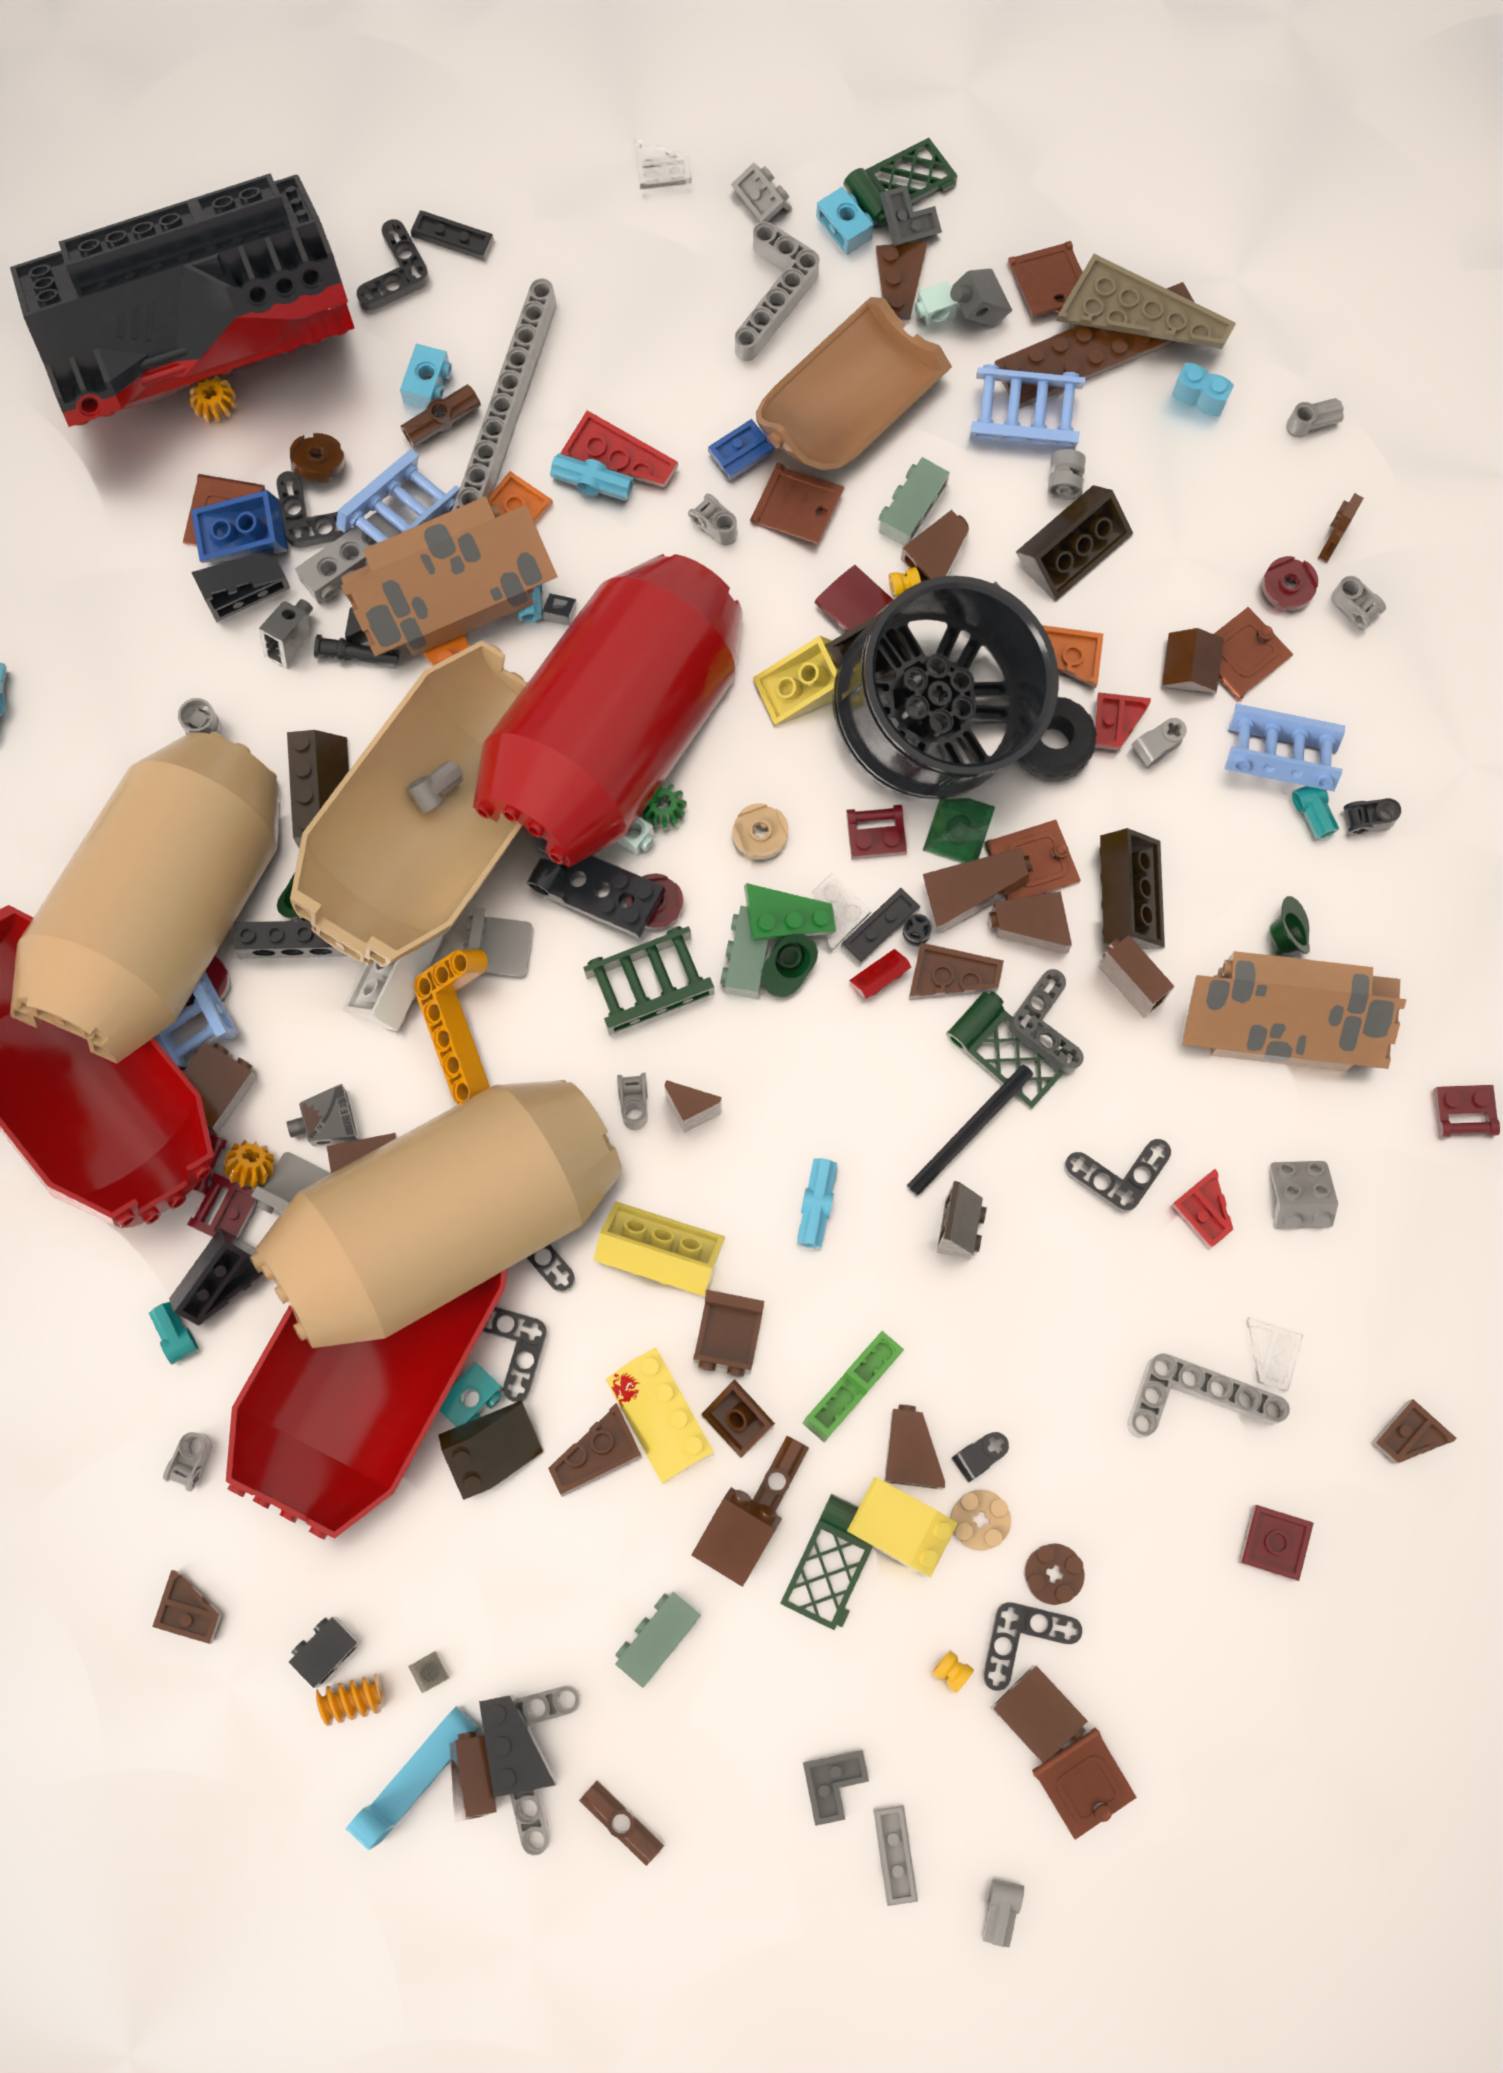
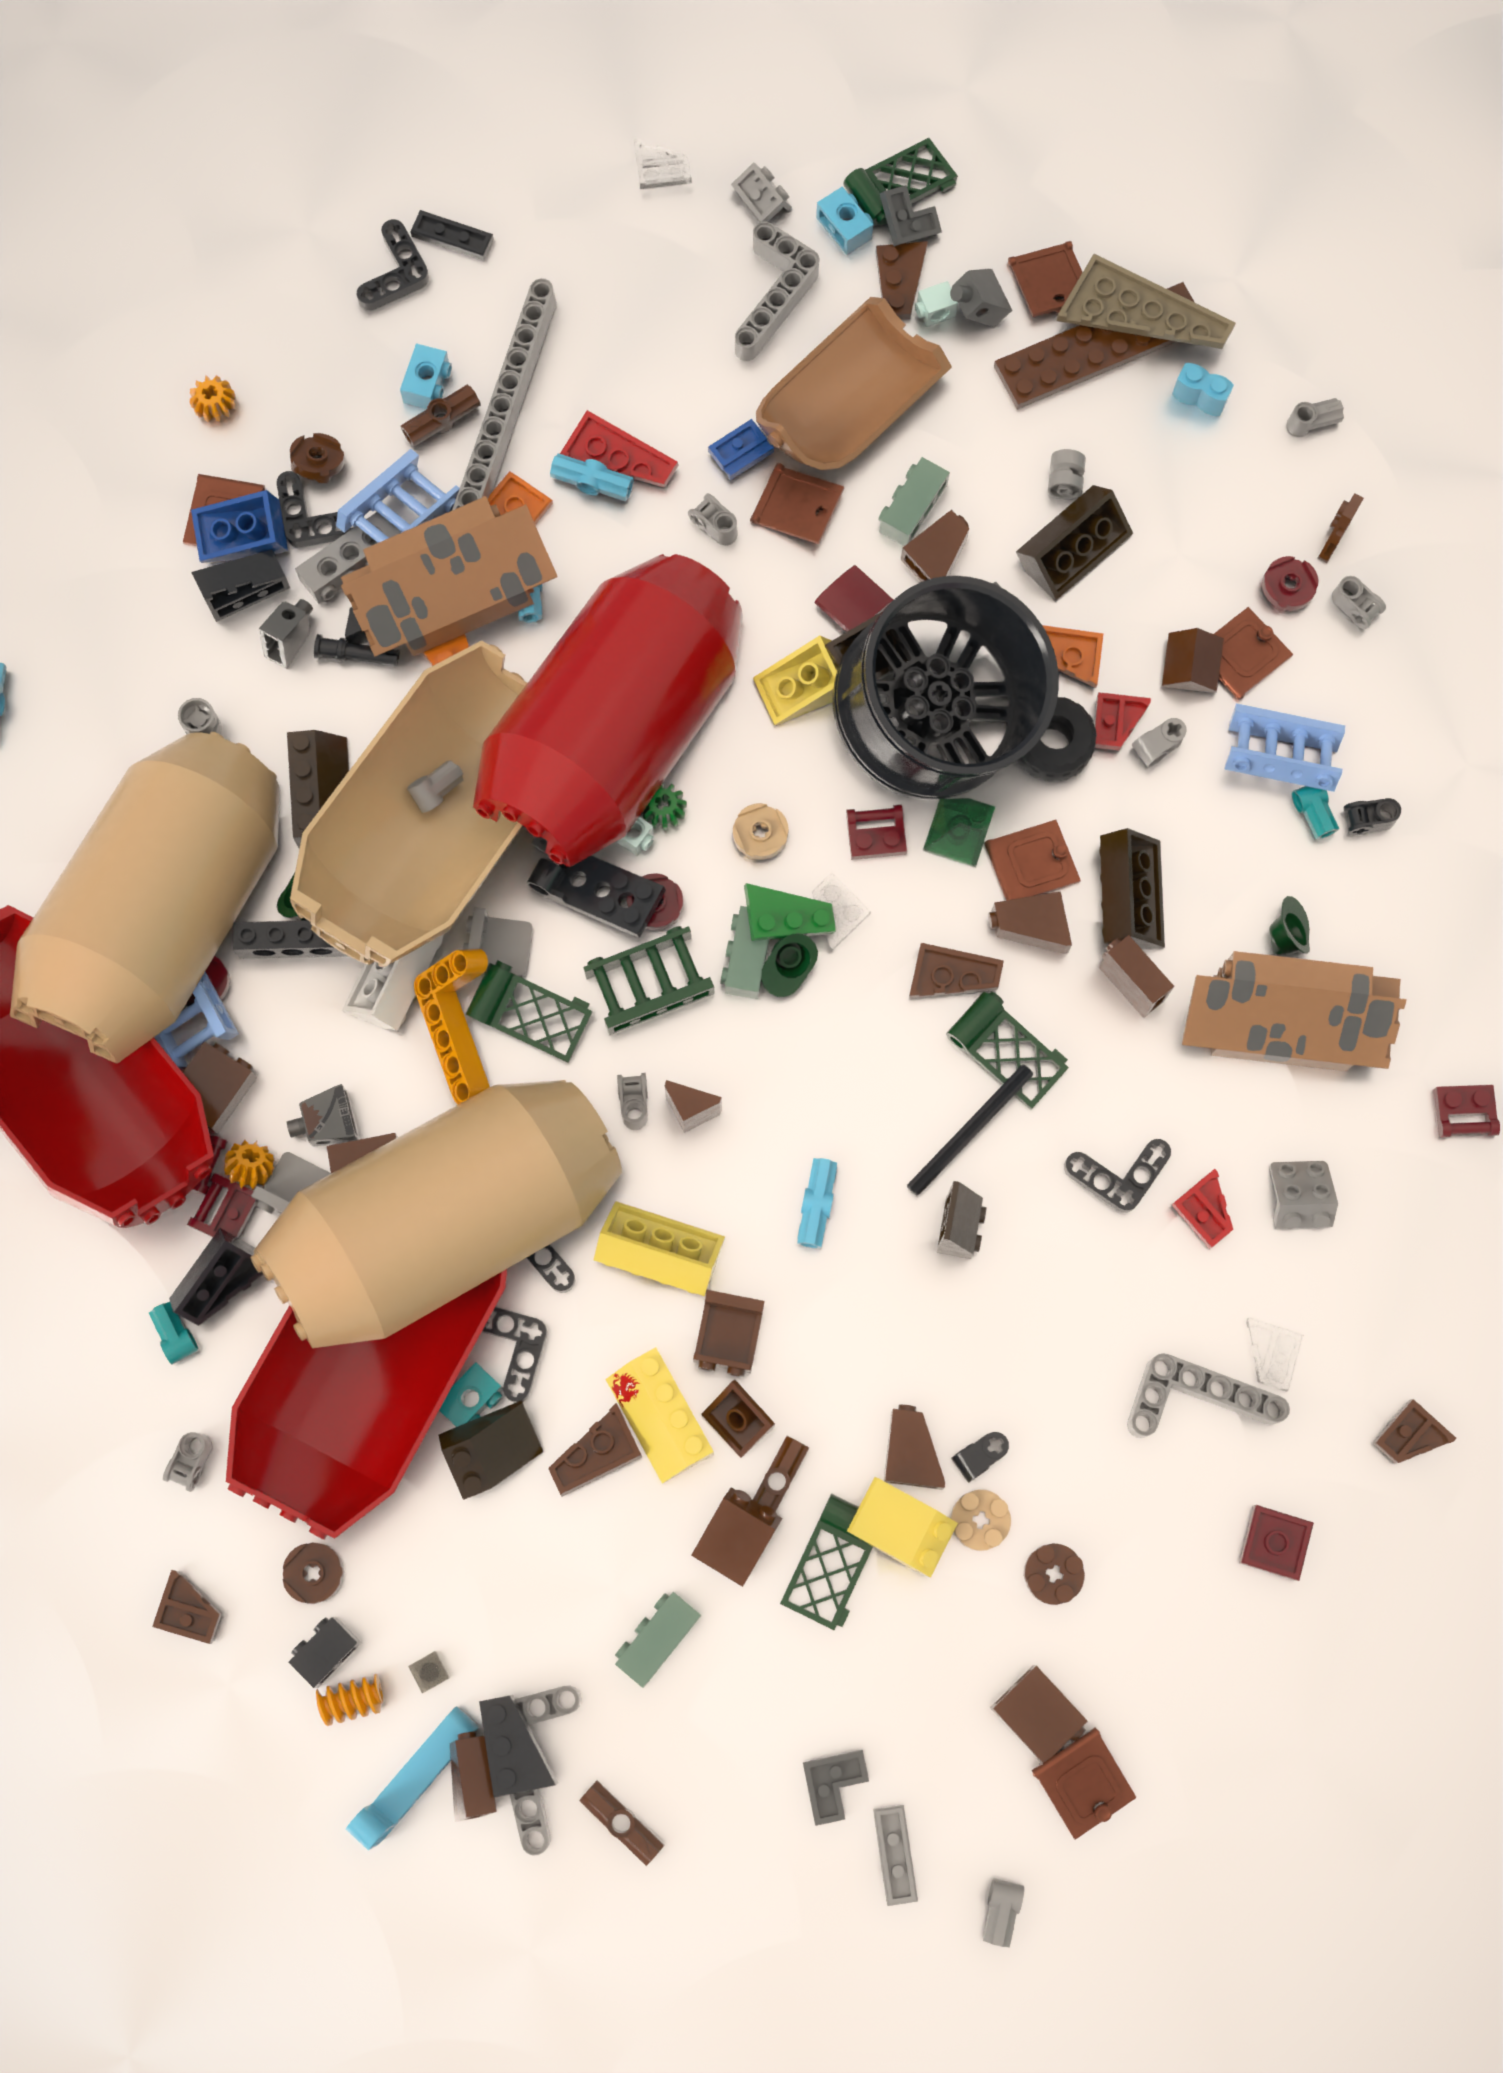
black piece [10,173,355,427] -> none
black slope [542,593,576,625] -> none
bright green slope [802,1331,904,1443] -> none
black tile [841,887,921,966] -> none
red plate [849,949,912,999] -> none
yellow wheel [888,567,921,599] -> none
black wheel [902,914,932,947] -> none
reddish brown slope [923,848,1033,934] -> none
yellow wheel [932,1650,974,1693] -> none
light blue fence [970,364,1085,448] -> none
black beam [982,1602,1082,1691] -> none
dark grey beam [1009,969,1084,1073] -> none
none -> reddish brown plate [282,1542,345,1604]
none -> dark green piece [466,960,593,1063]

